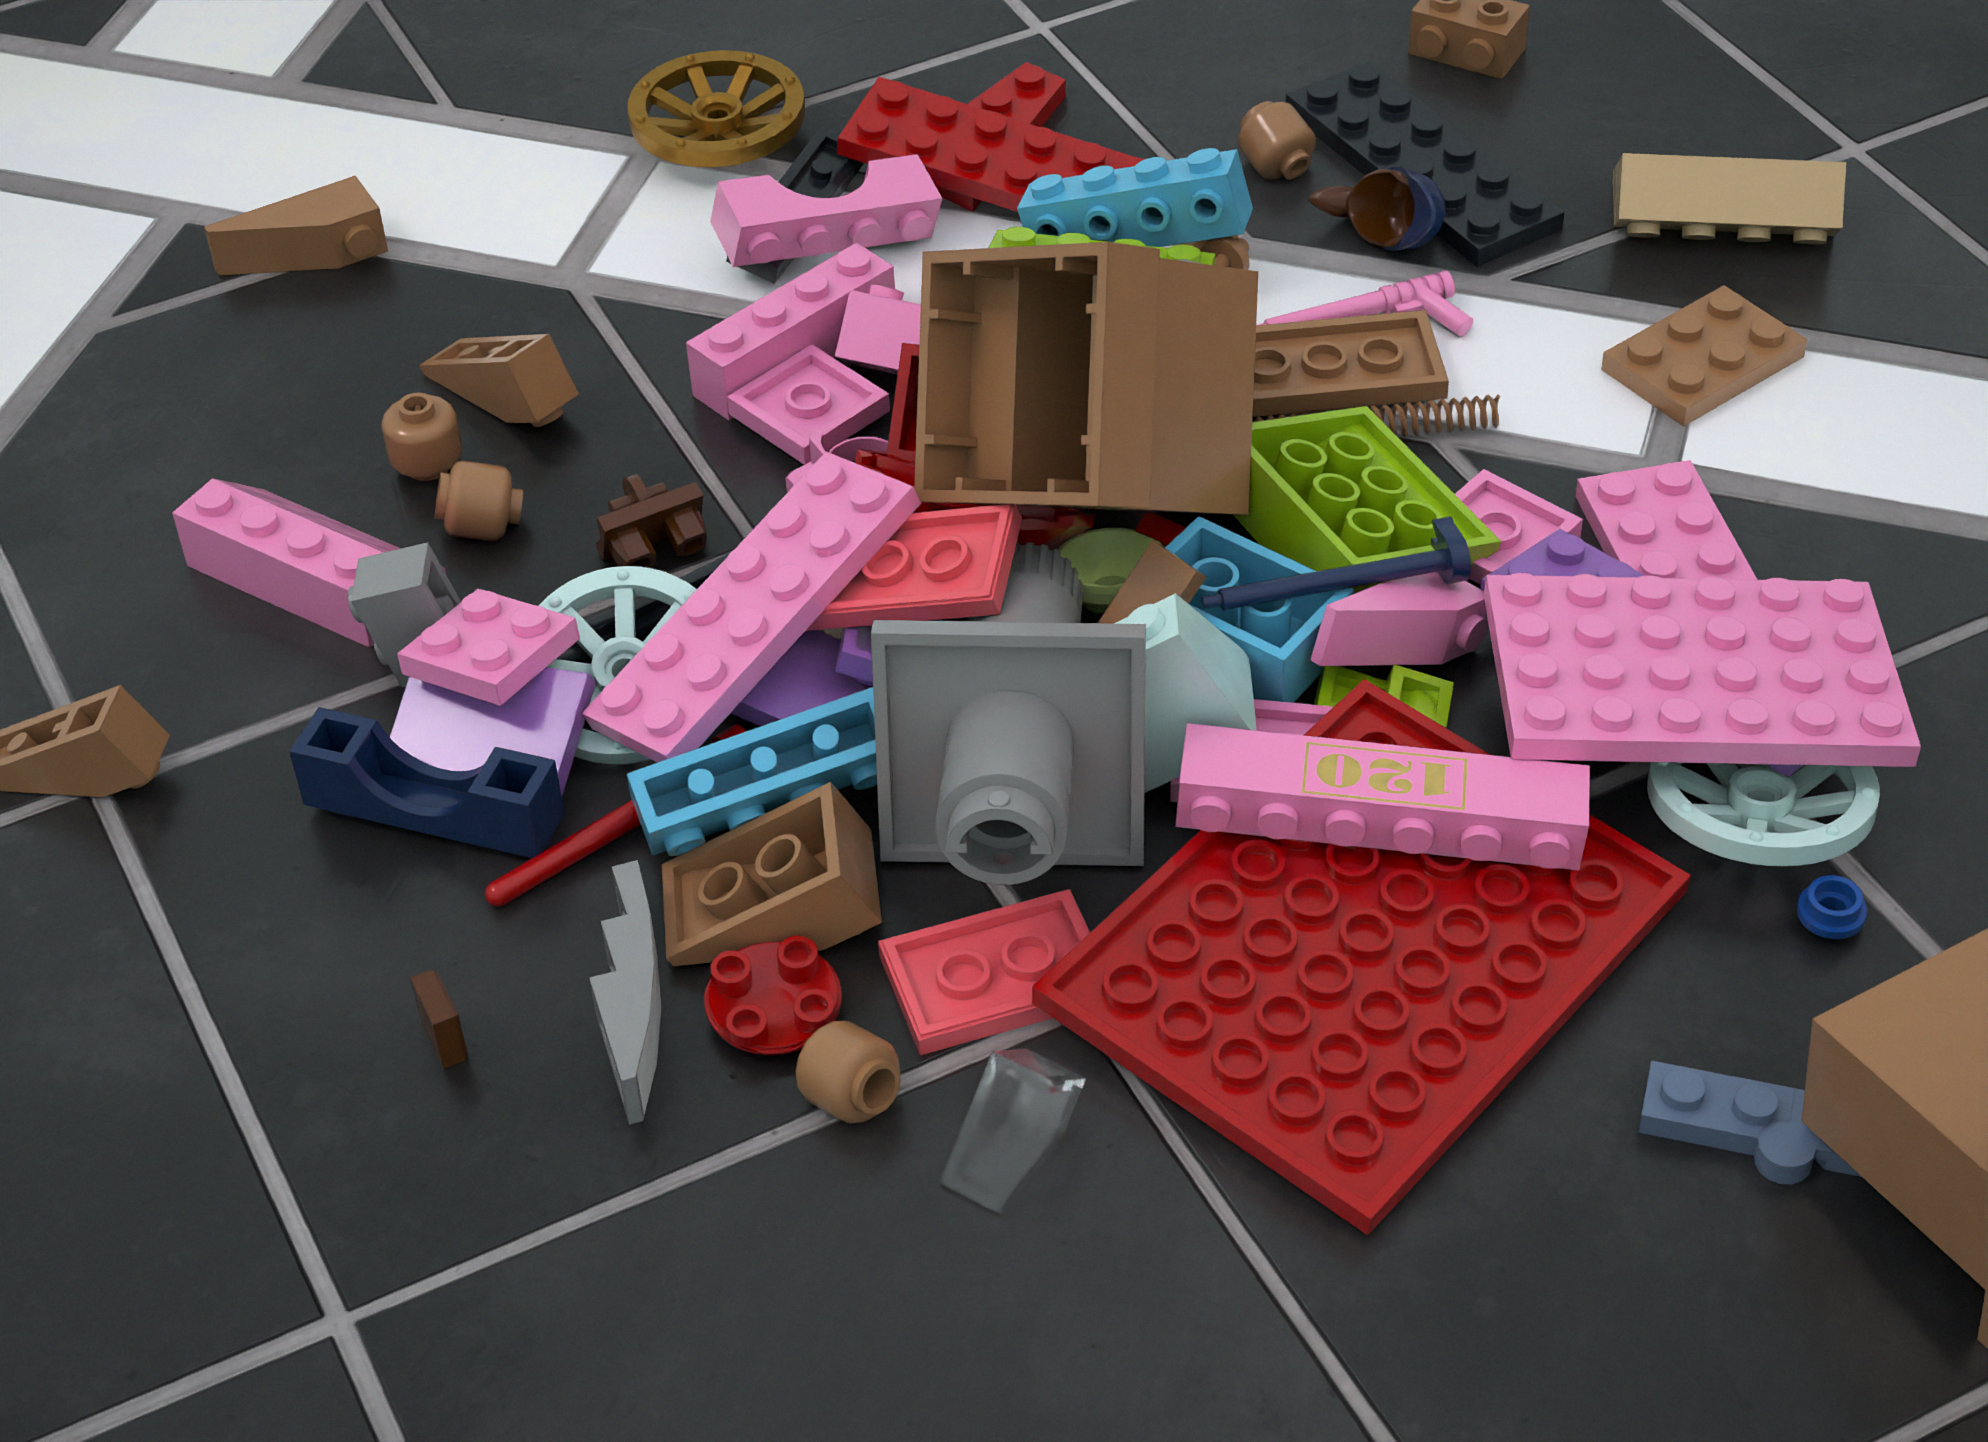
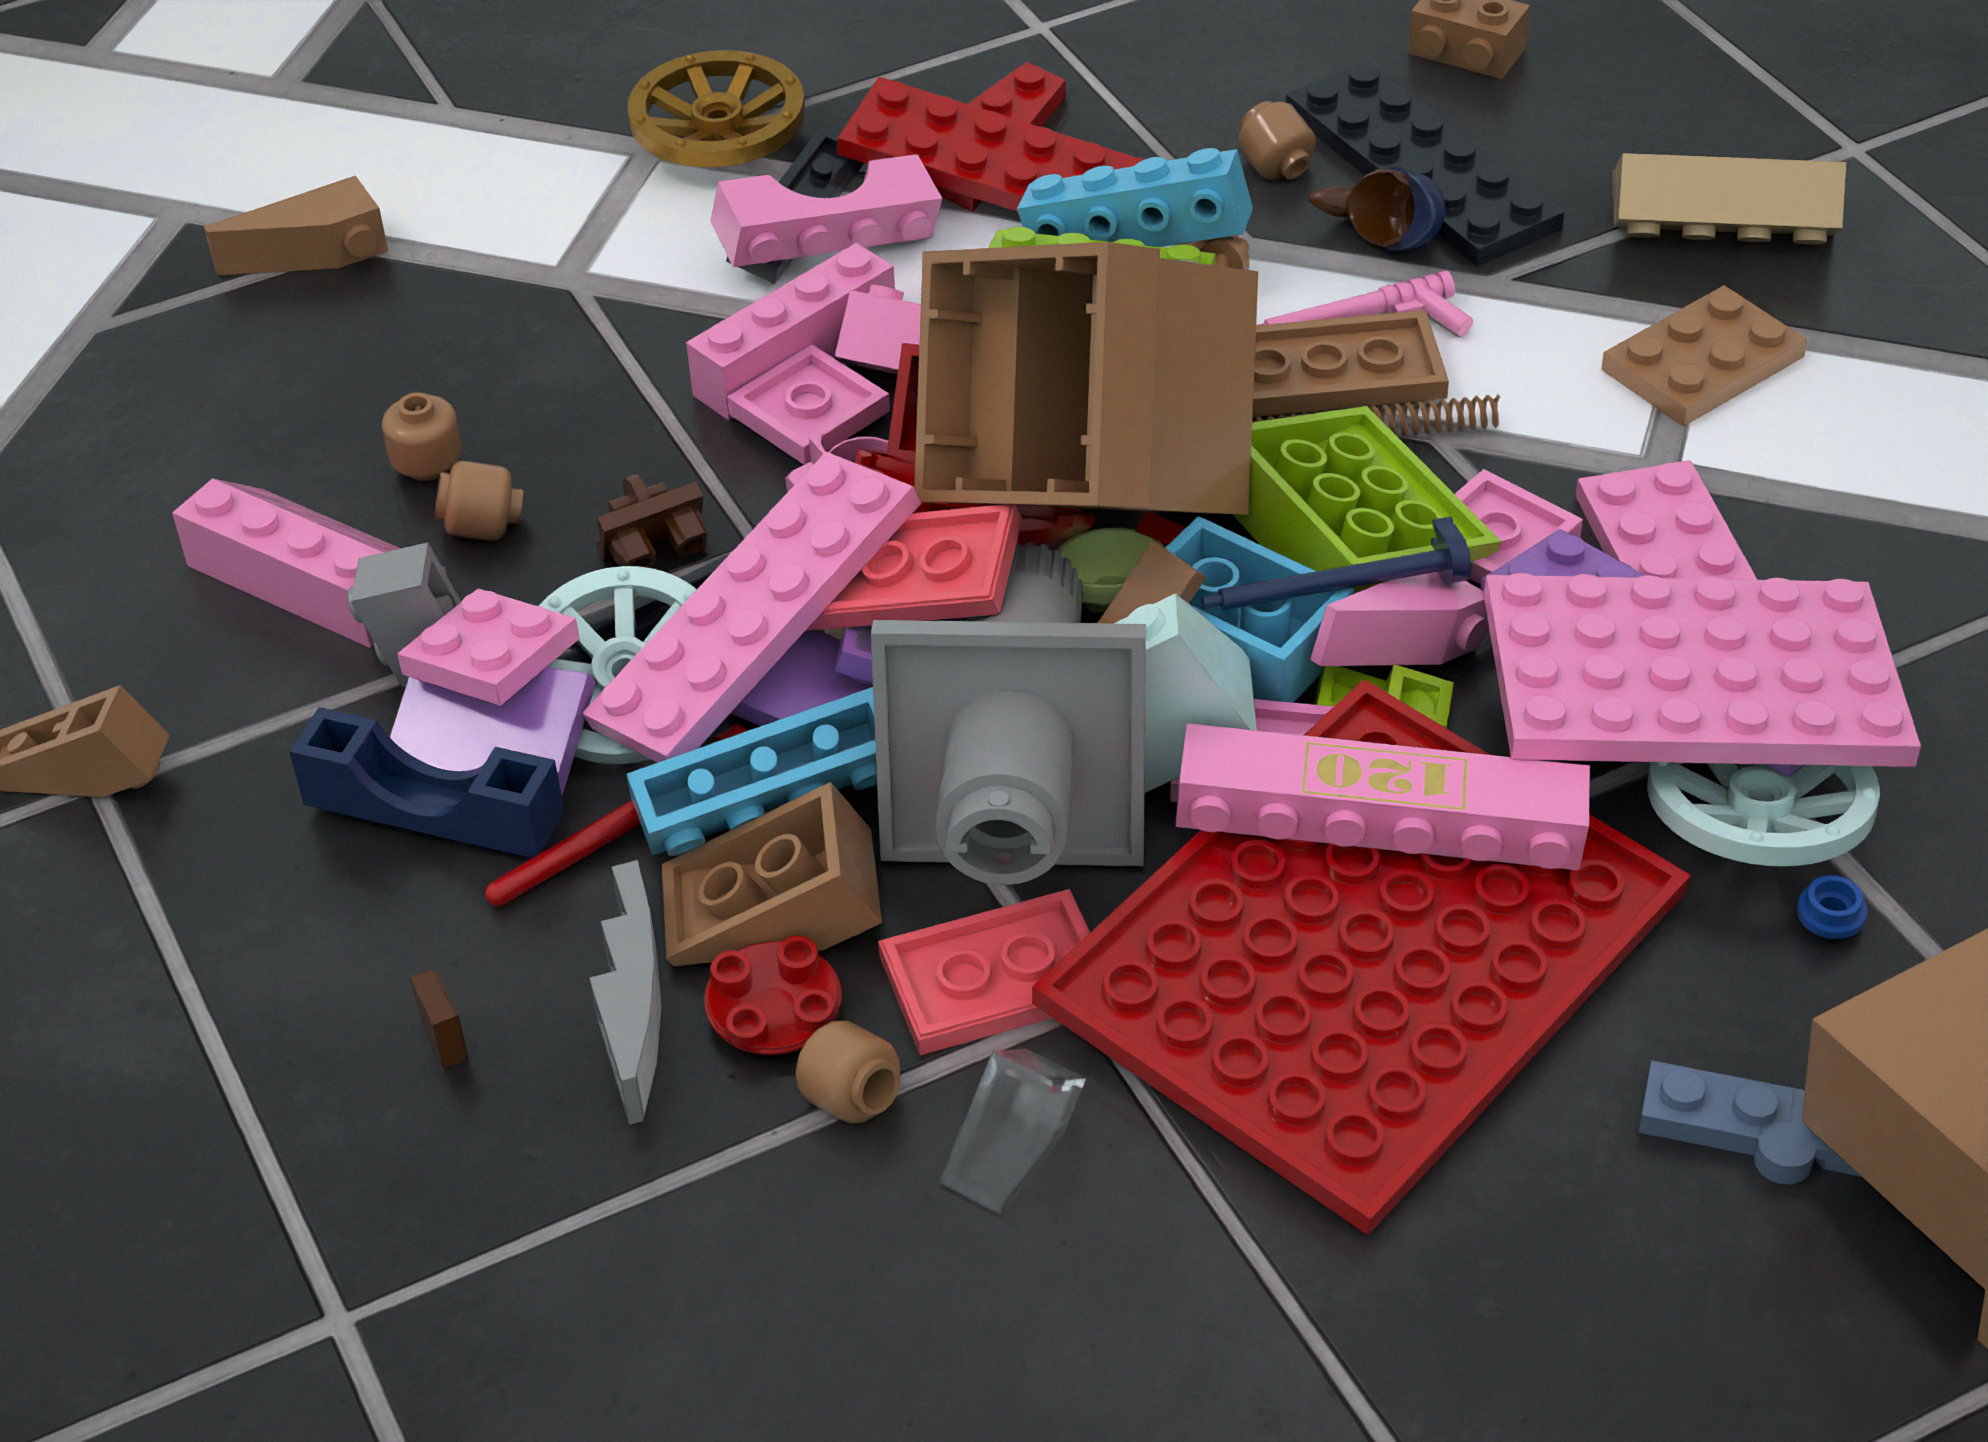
medium nougat slope [419,334,579,427] -> none

